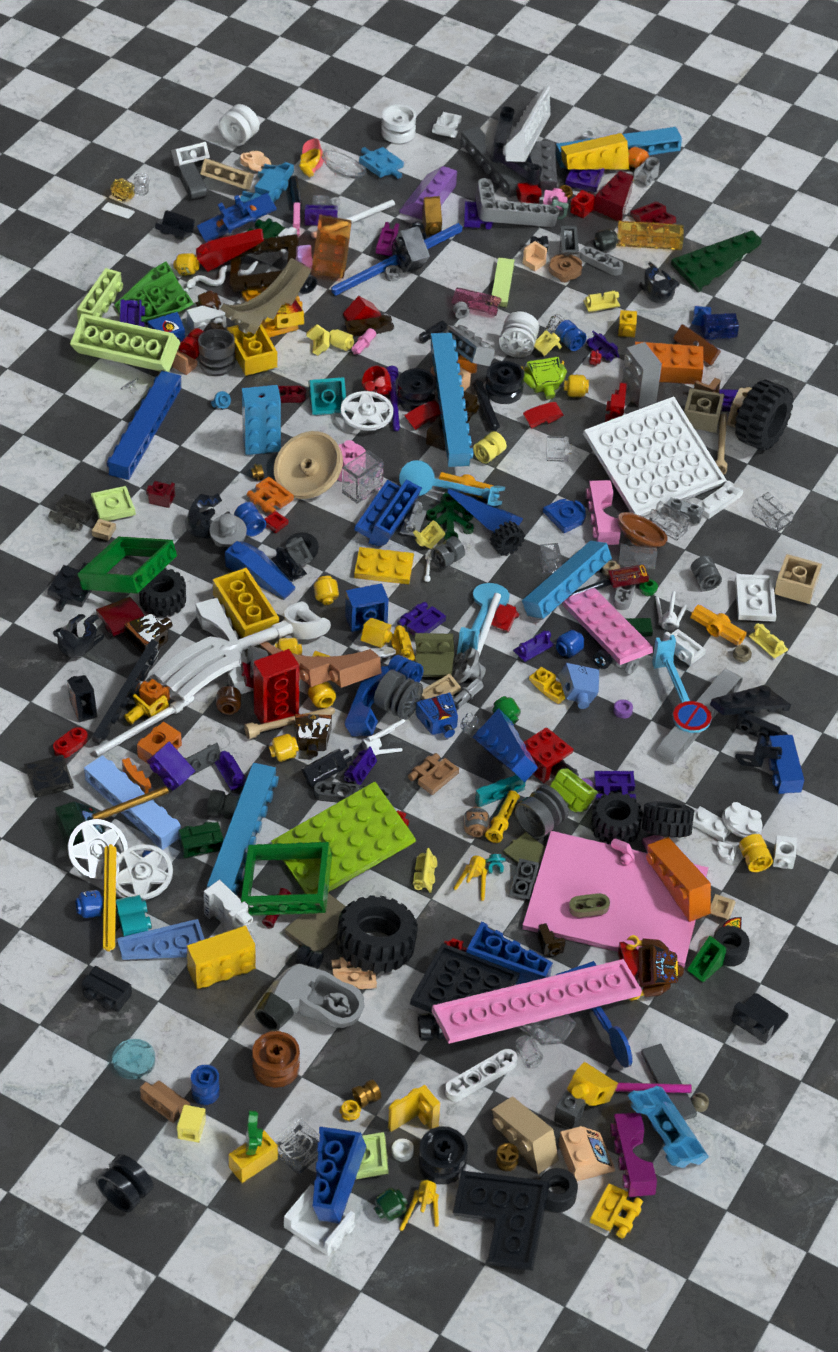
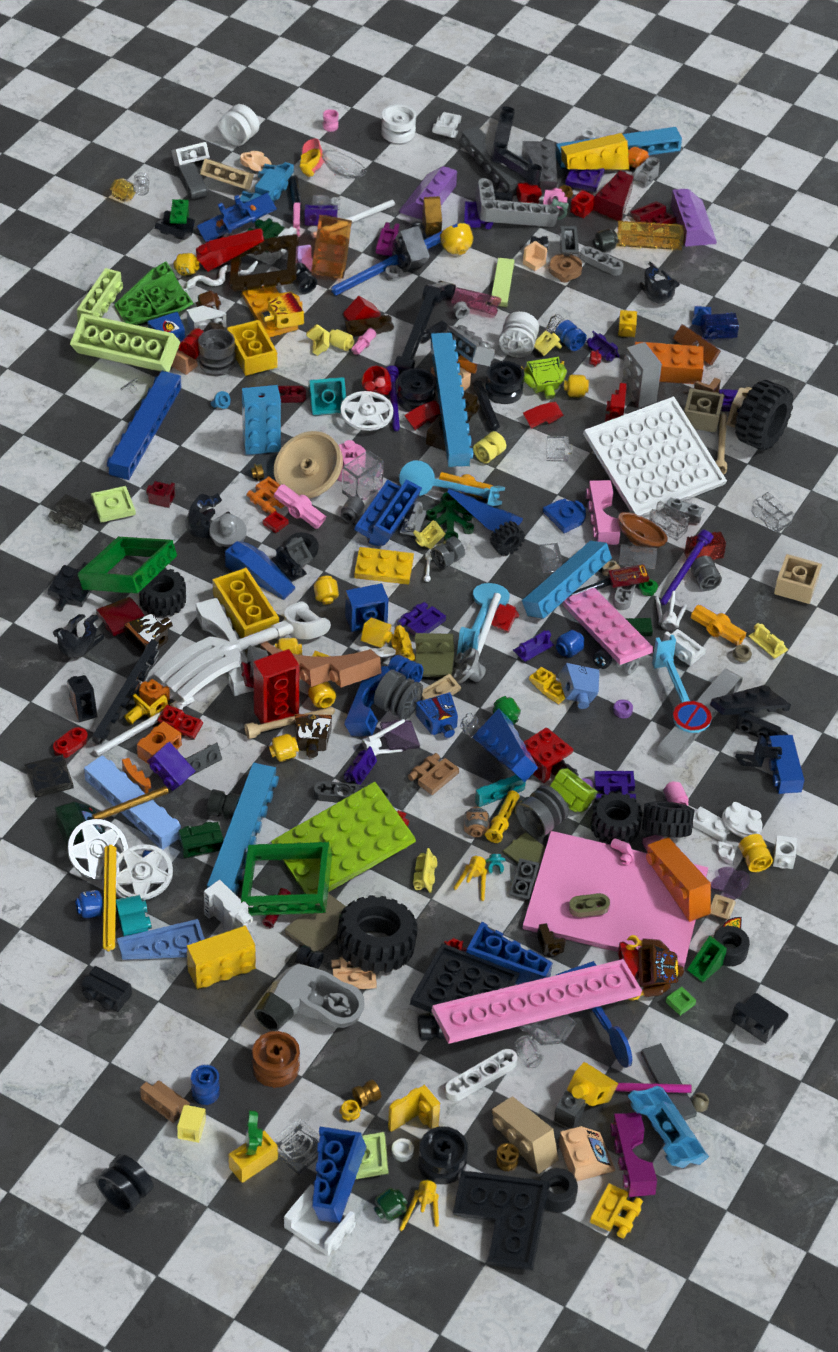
tan plate [91,519,116,541] -> none
white sticker [102,202,135,219] -> none
clear light blue tile [112,1039,156,1079] -> none
dark purple hinge [120,300,145,327] -> none
dark purple hinge [214,750,247,790] -> none
reddish brown head [216,686,242,715] -> none
dark tan arch [220,258,312,334] -> none
blue wheel [234,502,266,537] -> none
black hinge [301,748,353,786] -> none
dark azure plate [359,147,404,179] -> none
light grey axle [453,679,484,710] -> none
white slope [503,85,550,162] -> none
light yellow hinge [583,290,620,312] -> none
dark green wing [671,230,762,293] -> none
white plate [696,481,743,519] -> none
white plate [735,574,776,621] -> none
none -> red slope [157,705,203,740]
none -> green bracket [170,199,189,224]
none -> bright pink piece [274,484,326,529]
none -> bright pink wheel [323,109,339,132]
none -> flat silver brick [341,496,364,523]
none -> clear purple piece [380,720,420,751]
none -> black piece [394,280,456,373]
none -> yellow cylinder [440,223,473,255]
none -> black pin [494,191,513,201]
none -> dark purple piece [660,529,714,605]
none -> bright pink brick [663,781,689,806]
none -> bright green plate [666,987,696,1016]
none -> medium lavender slope [671,189,717,246]
none -> clear red brick [684,531,726,560]
none -> clear purple plate [711,866,750,900]

